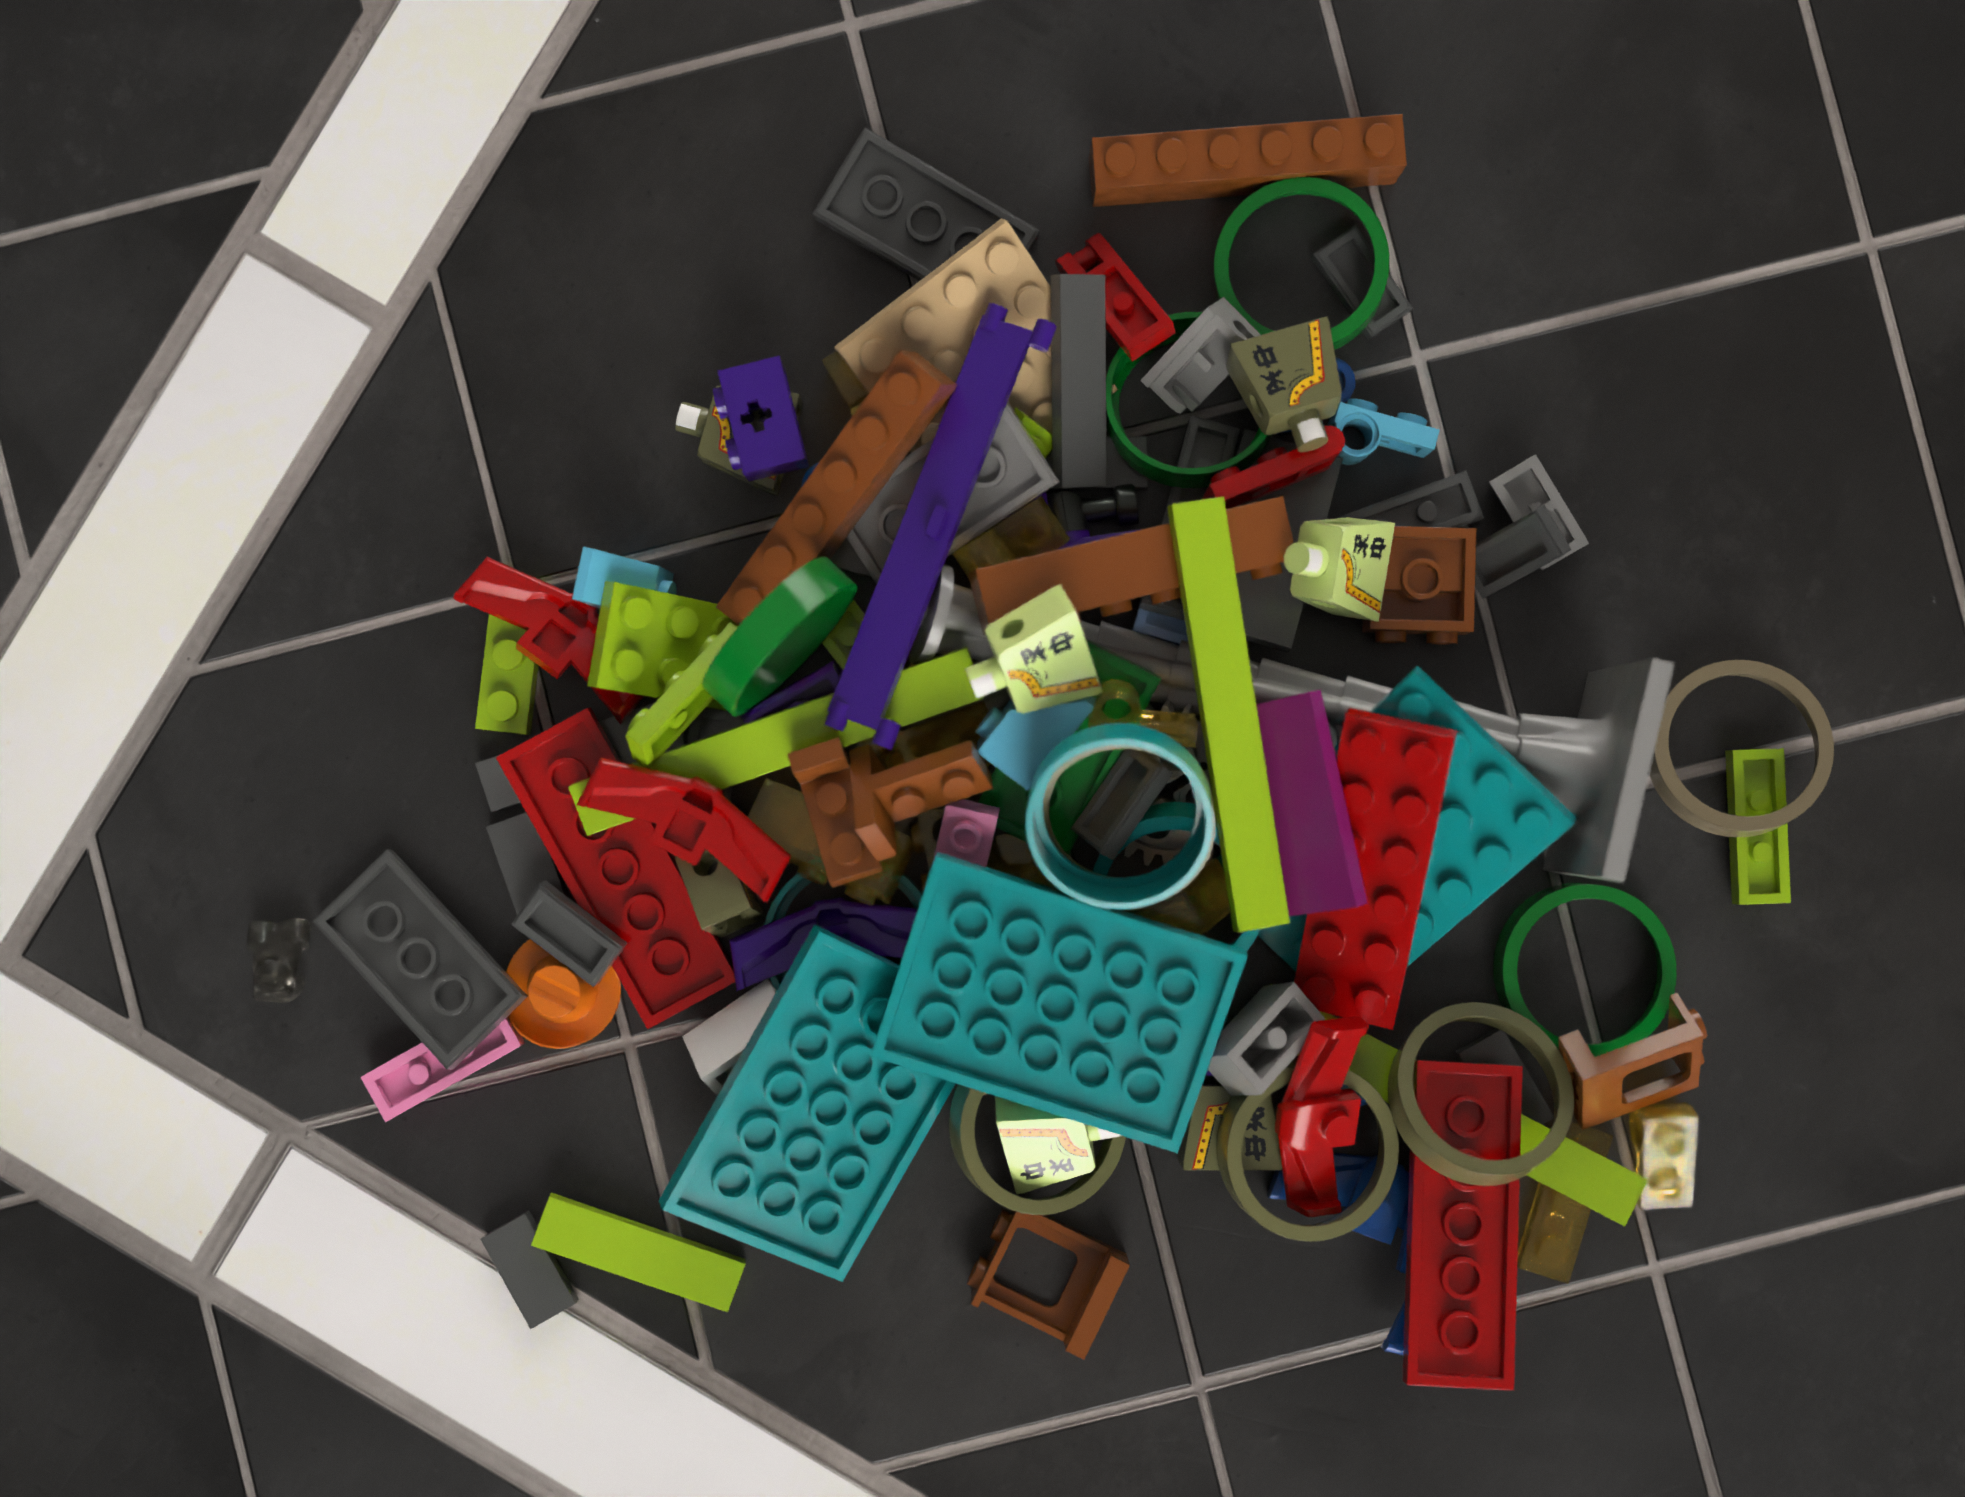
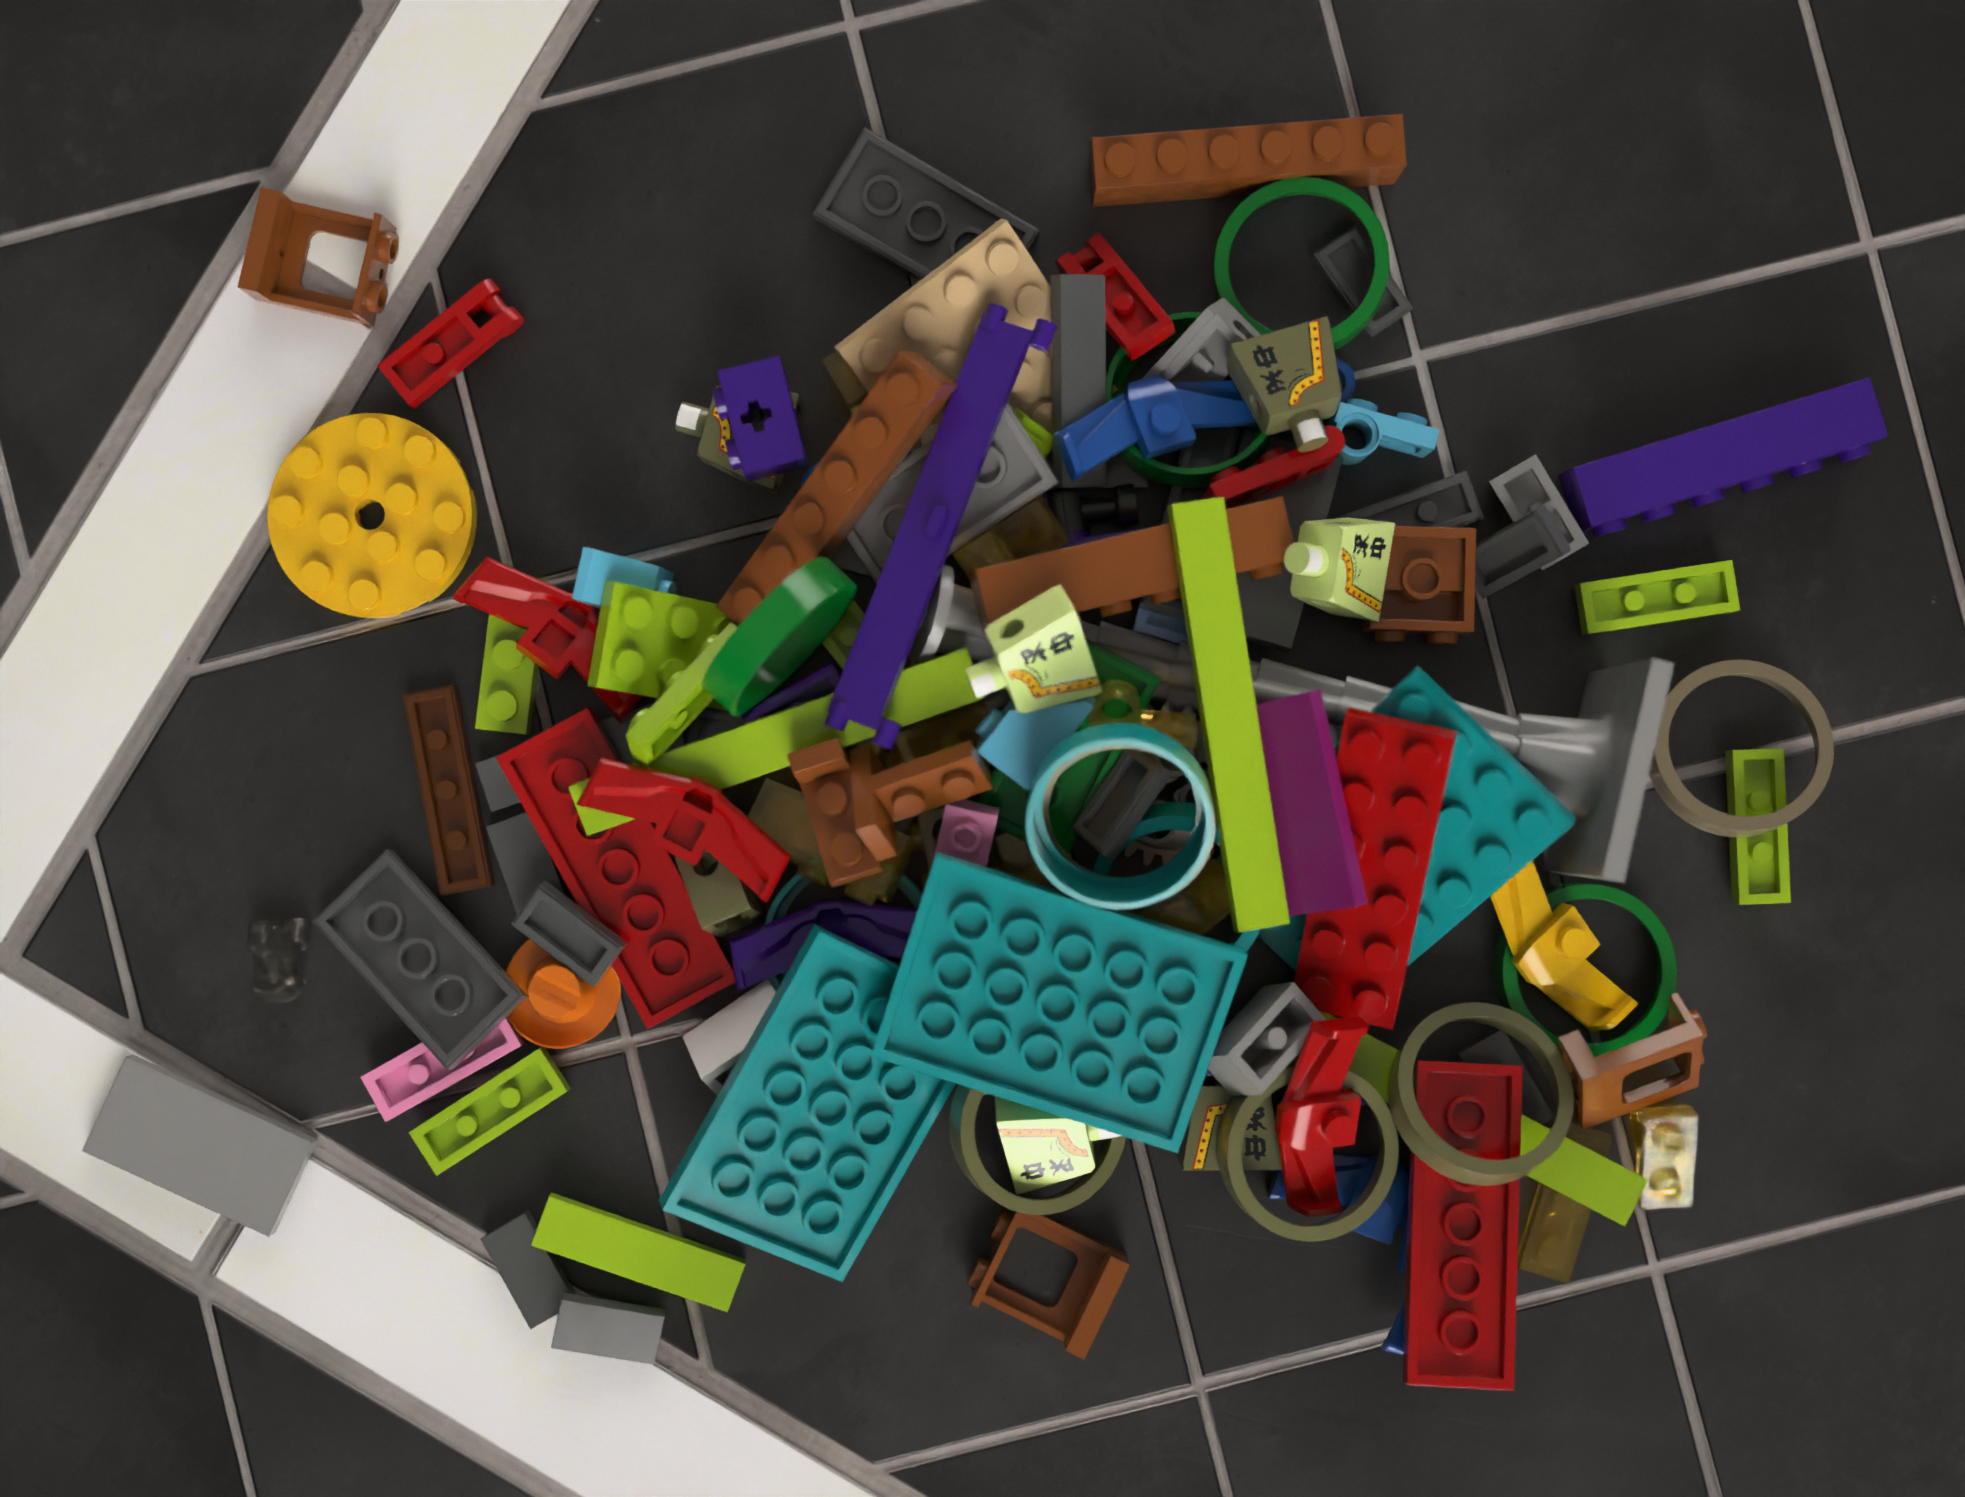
none -> light grey tile [82,1055,318,1237]
none -> dark orange window [238,187,399,327]
none -> yellow plate [267,413,477,619]
none -> red plate [377,279,525,409]
none -> reddish brown tile [402,685,495,896]
none -> lime plate [409,1047,571,1176]
none -> tile [551,1292,665,1365]
none -> blue plate [1053,376,1259,483]
none -> yellow plate [1490,860,1638,1032]
none -> dark purple brick [1559,377,1888,537]
none -> lime plate [1574,560,1740,636]

